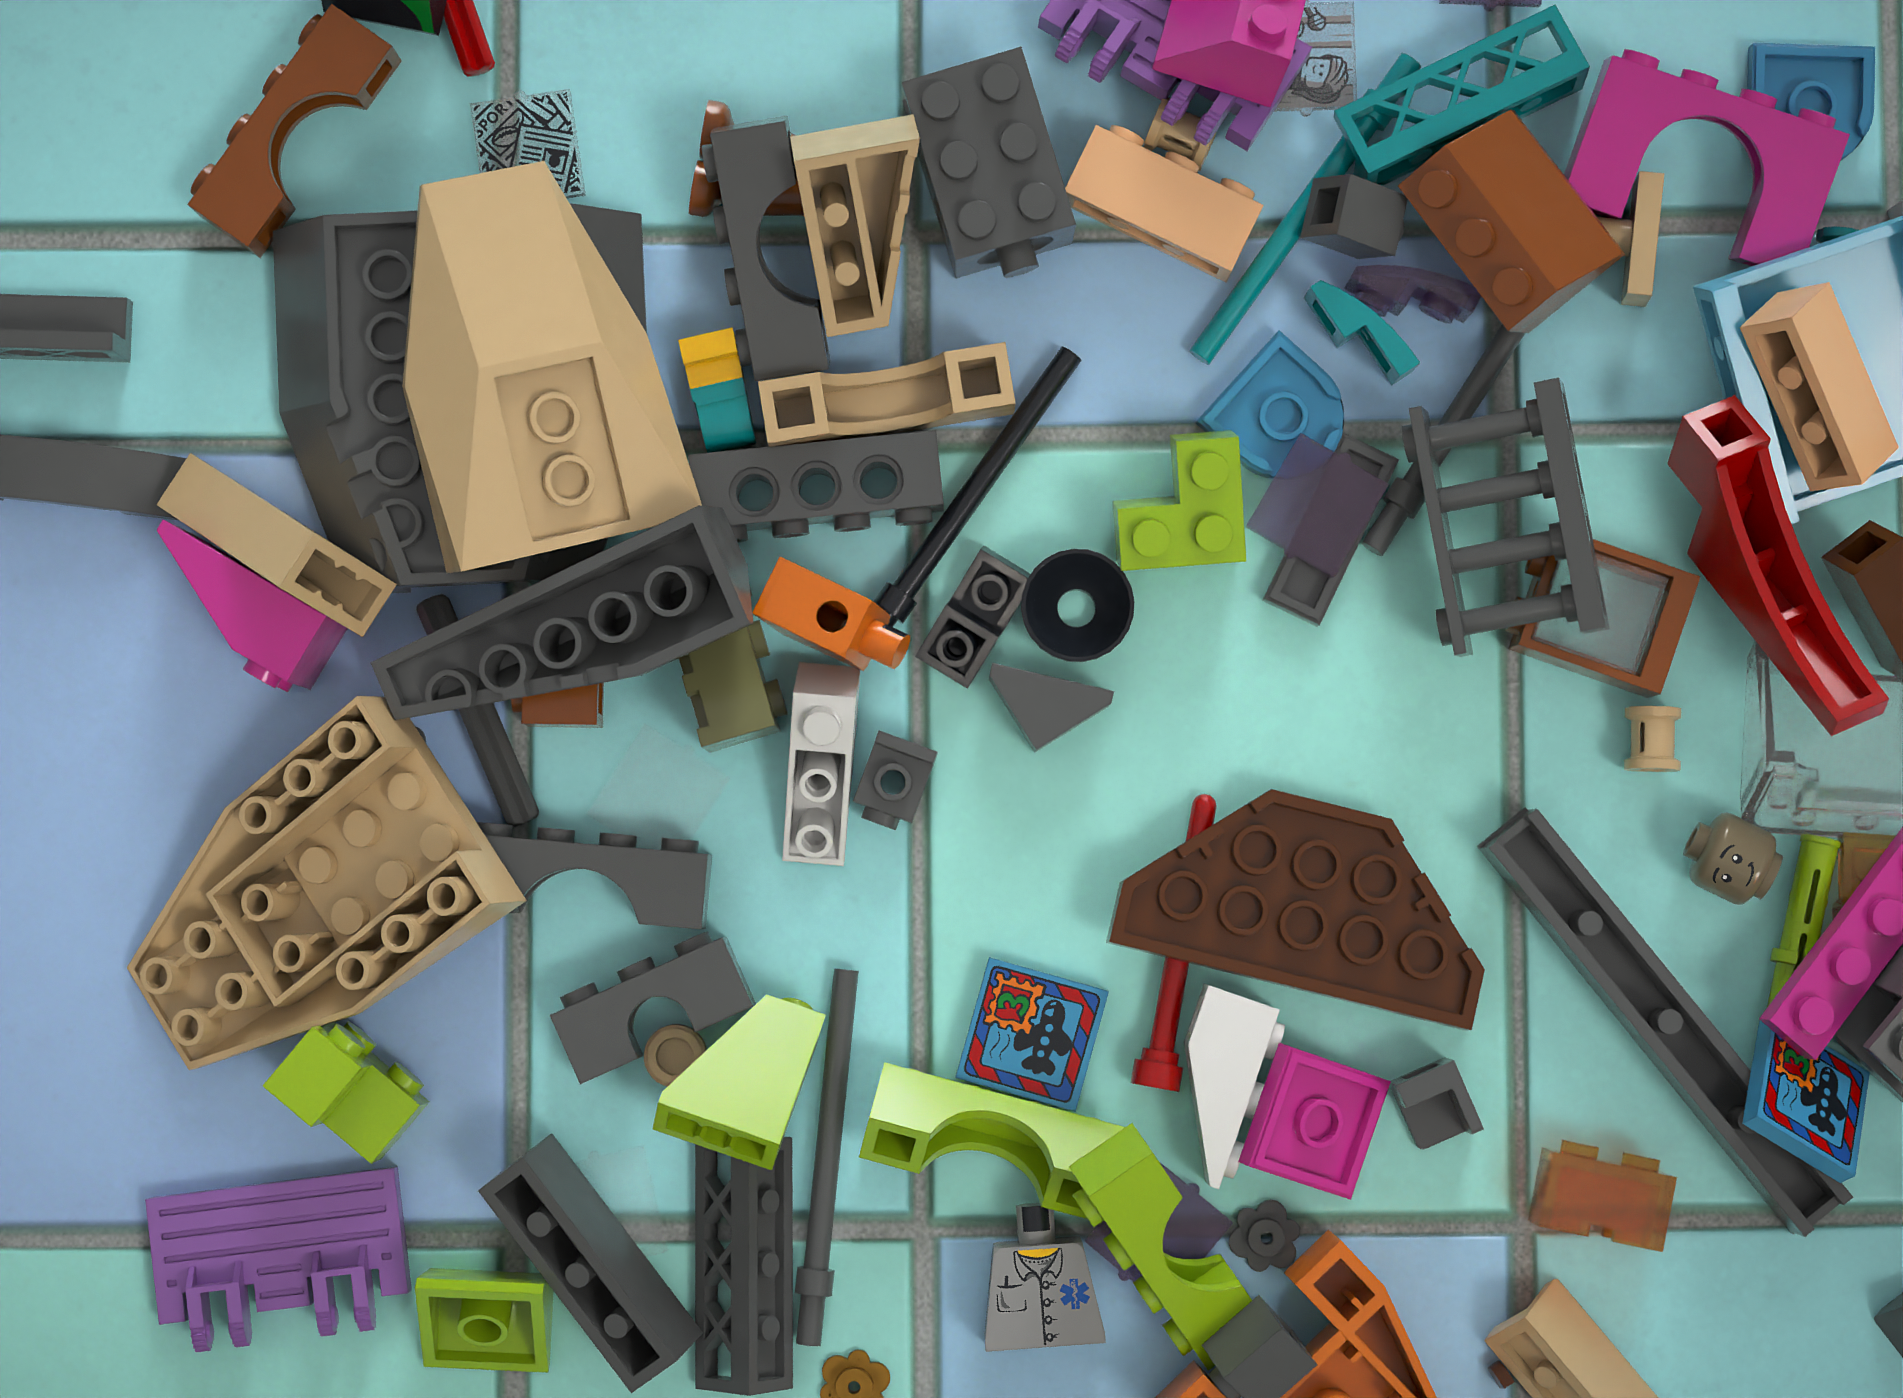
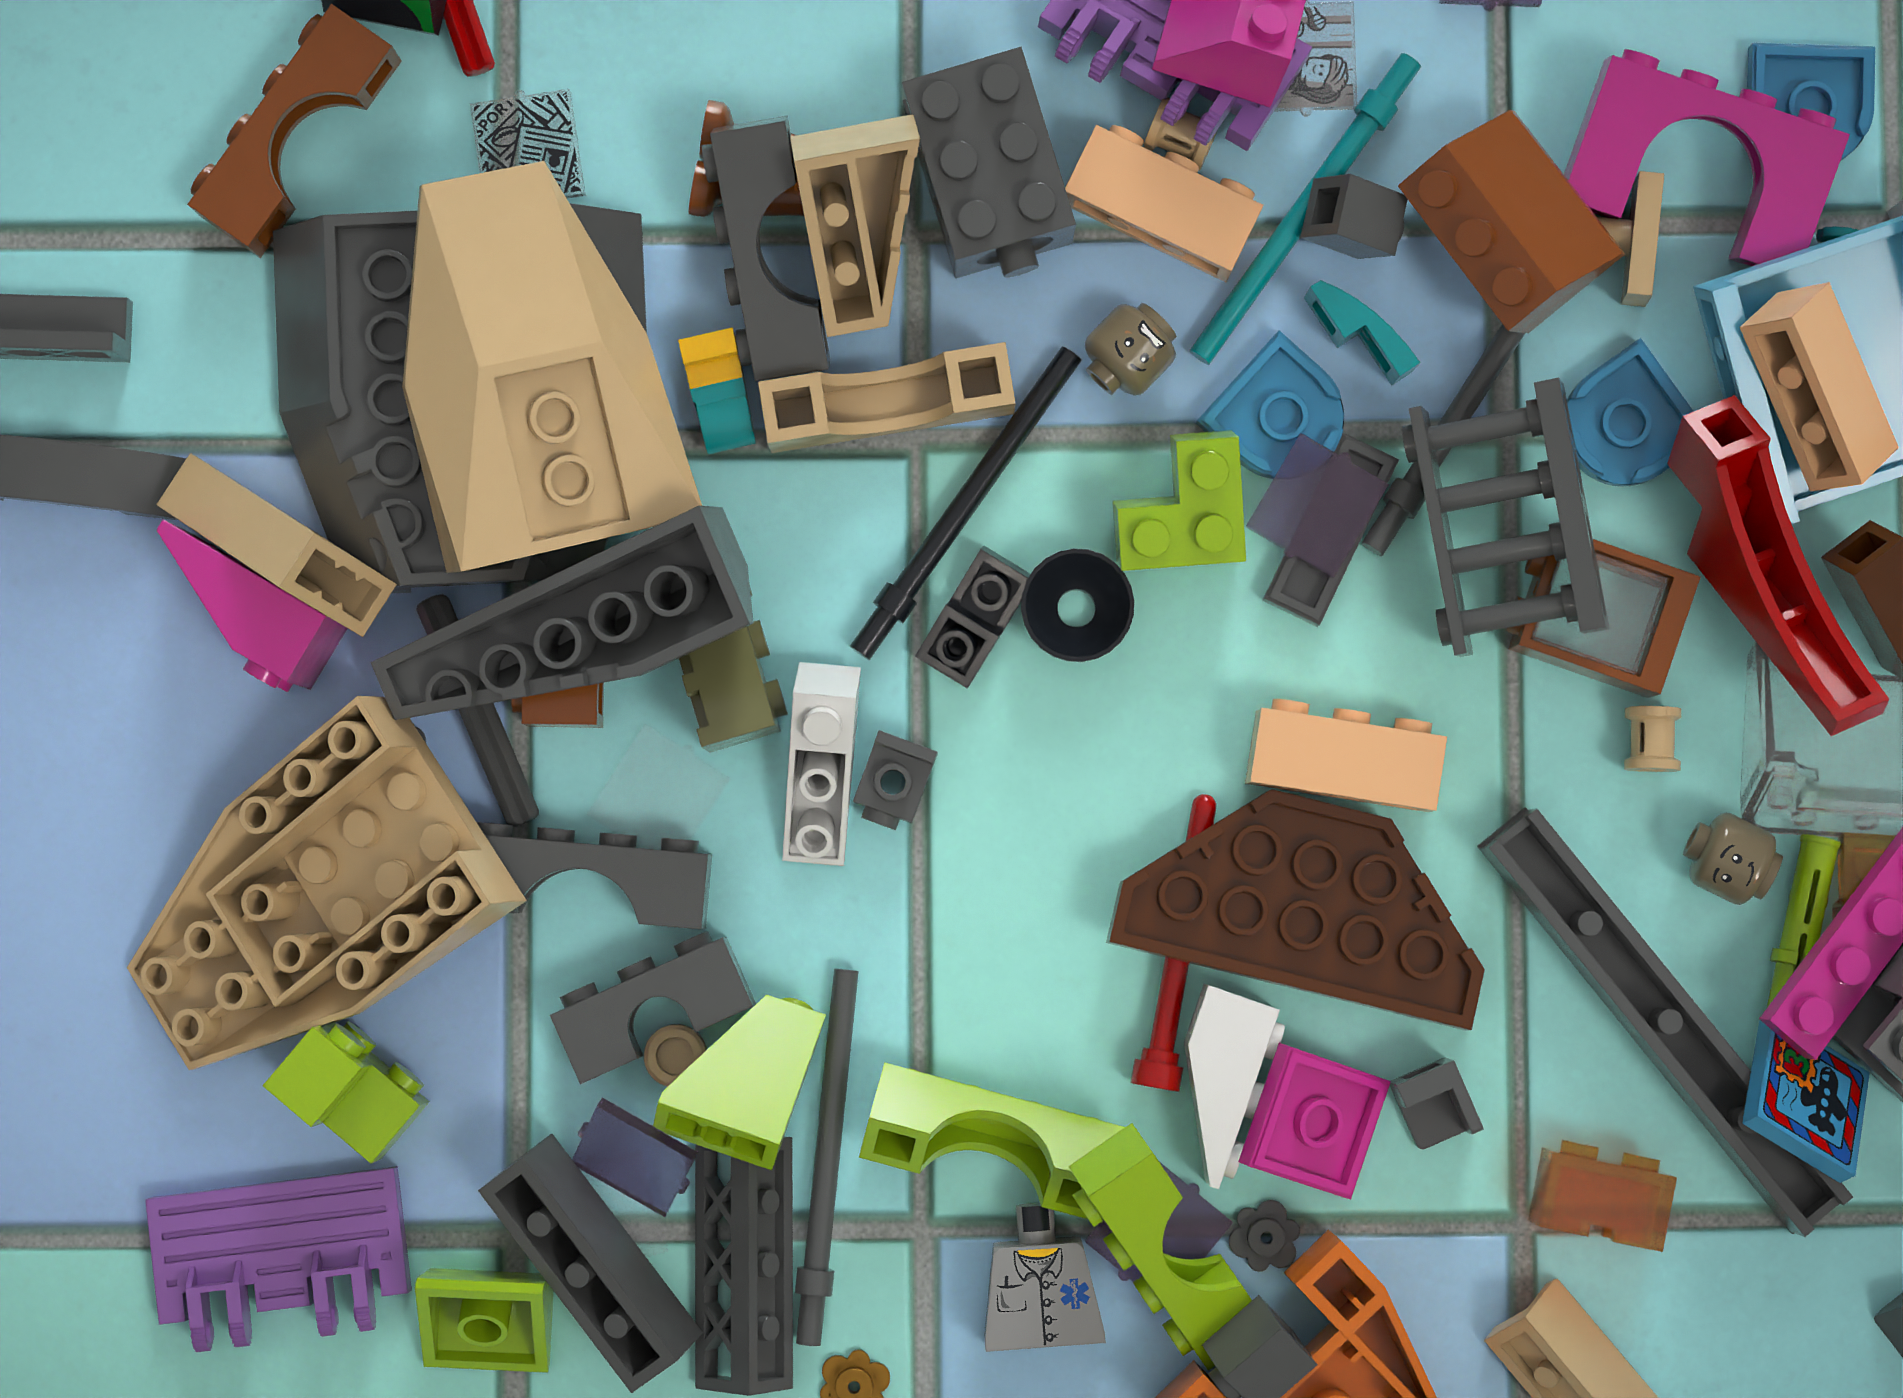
dark grey brick [688,430,944,543] -> none
orange torso [752,557,910,671] -> none
tile [955,957,1109,1112] -> none
dark grey slope [989,663,1114,753] -> none
teal fence [1333,4,1590,186] -> none
clear purple slope [1344,265,1481,324] -> none
reddish brown piece [1488,1360,1515,1389] -> none
none -> clear purple piece [572,1097,699,1217]
none -> dark tan head [1085,303,1177,396]
none -> light nougat brick [1245,699,1447,812]
none -> dark azure tile [1567,338,1694,487]

